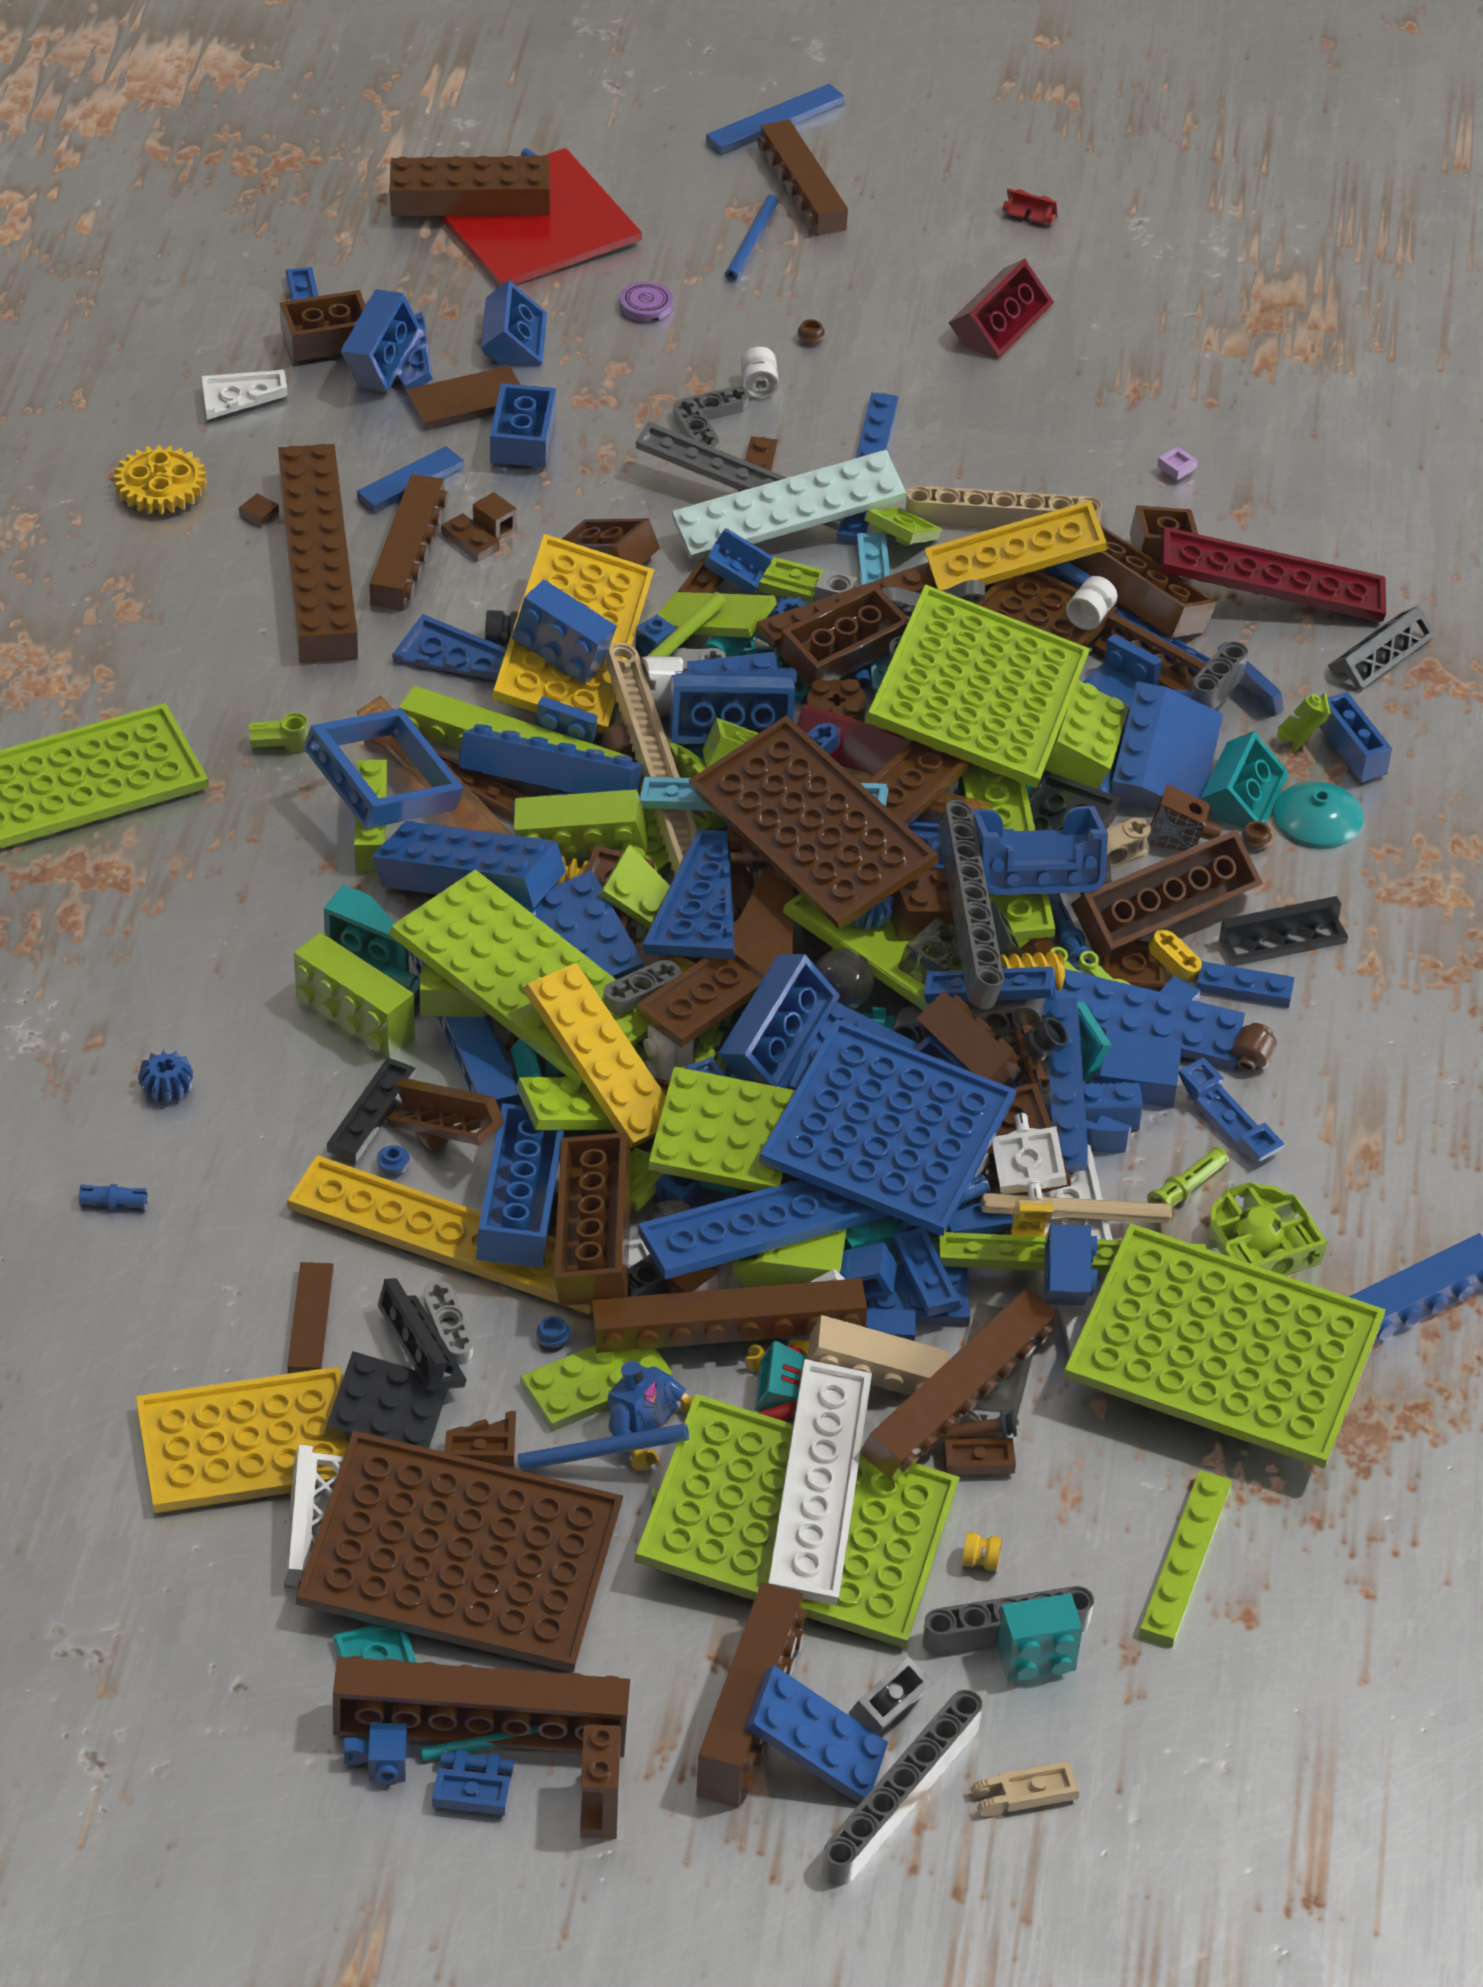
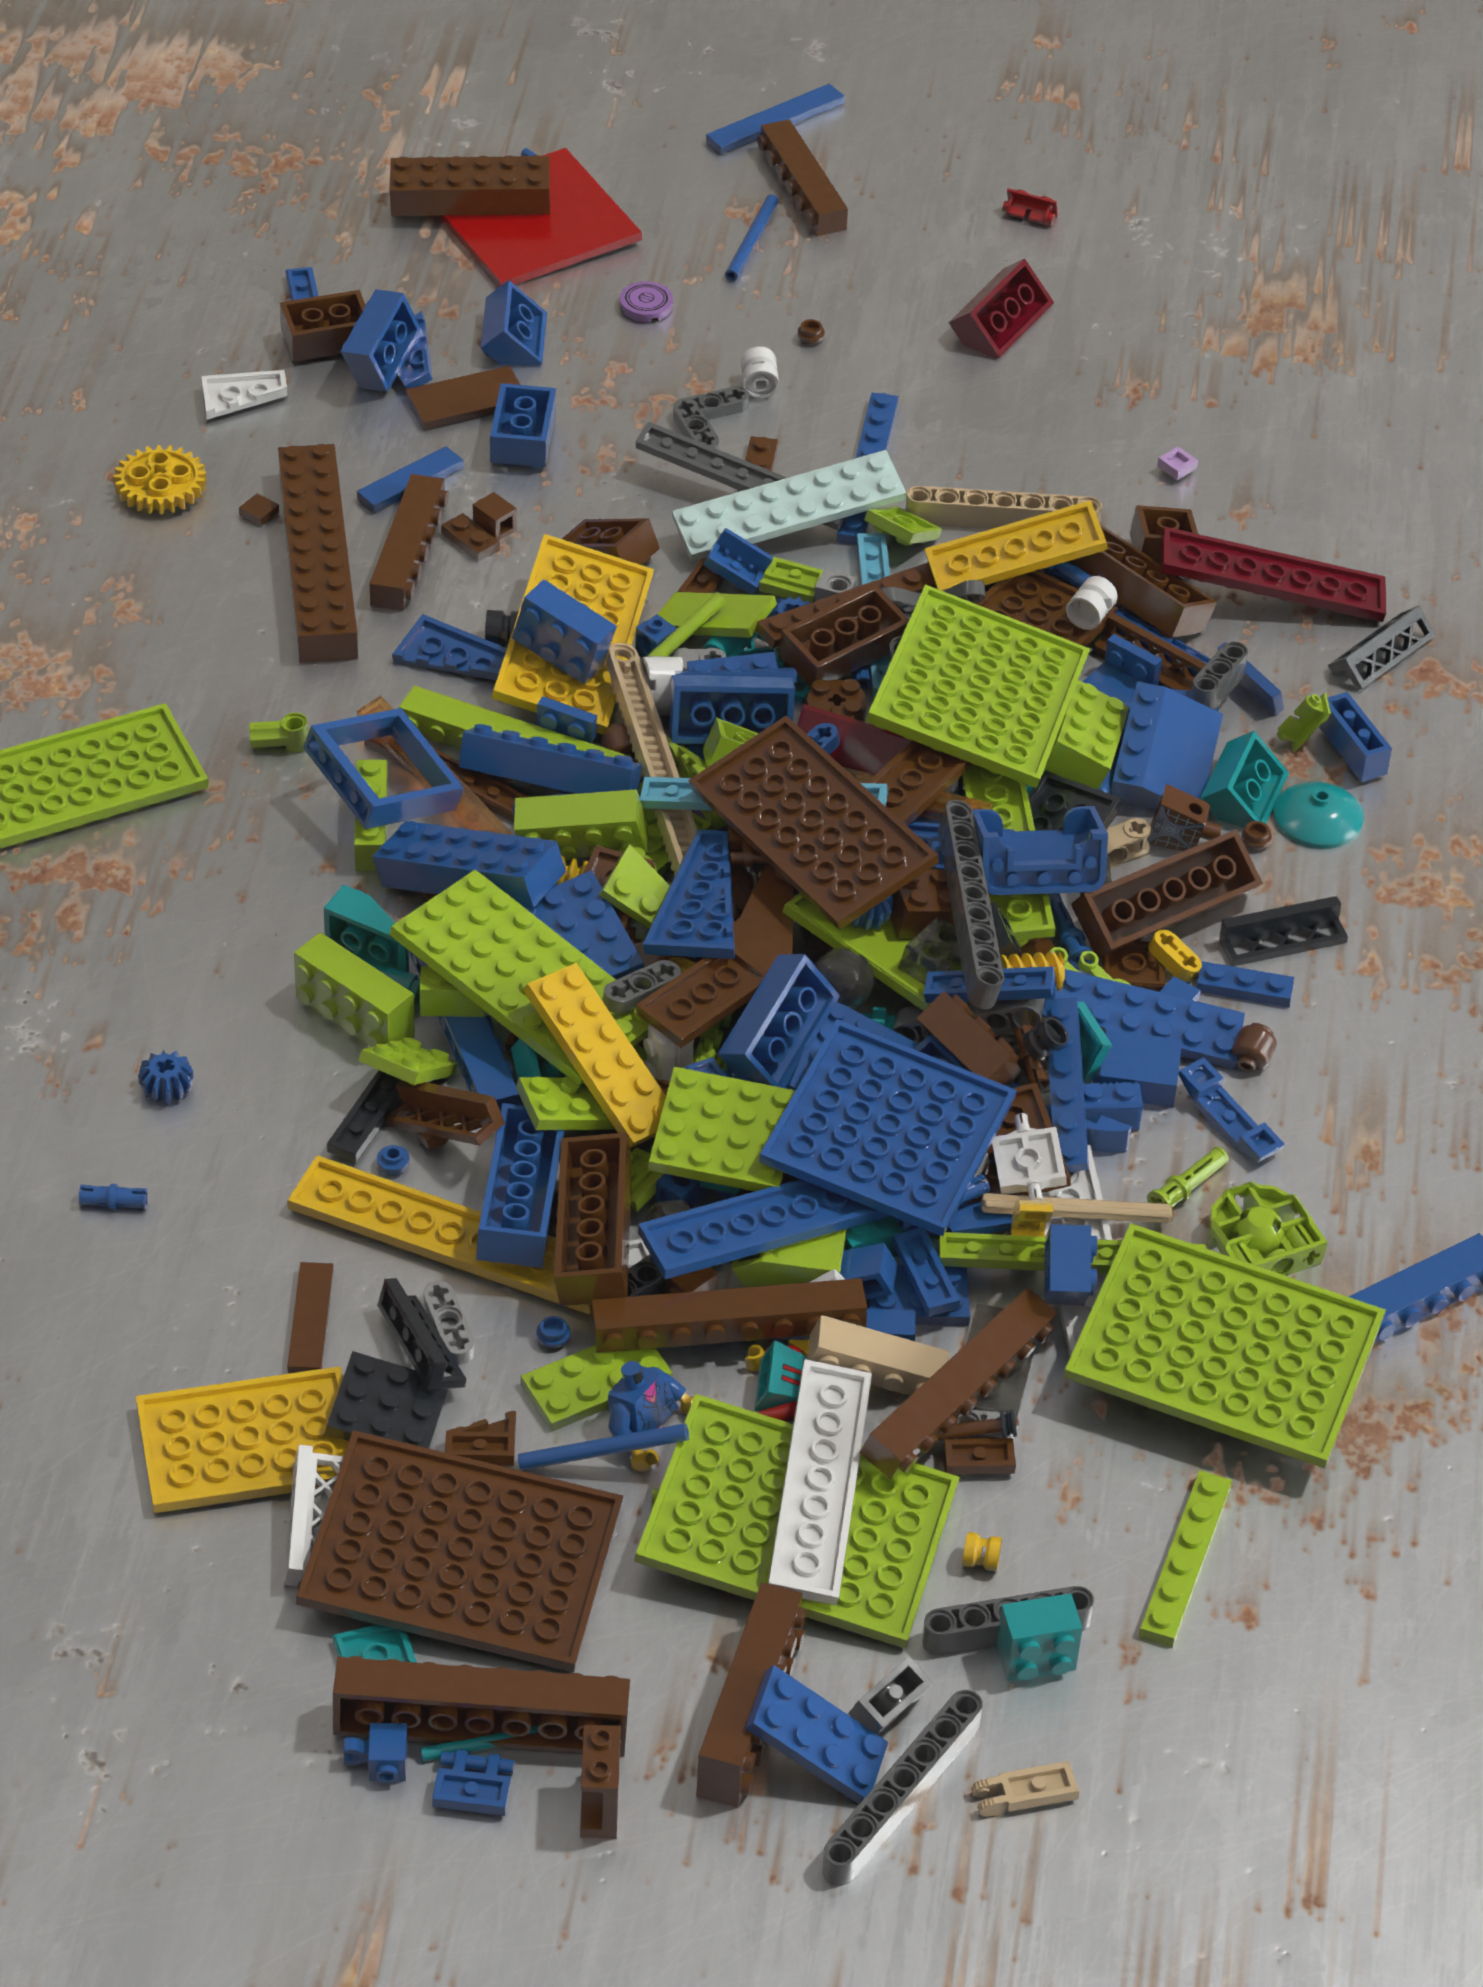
none -> lime plate [358,1037,458,1085]

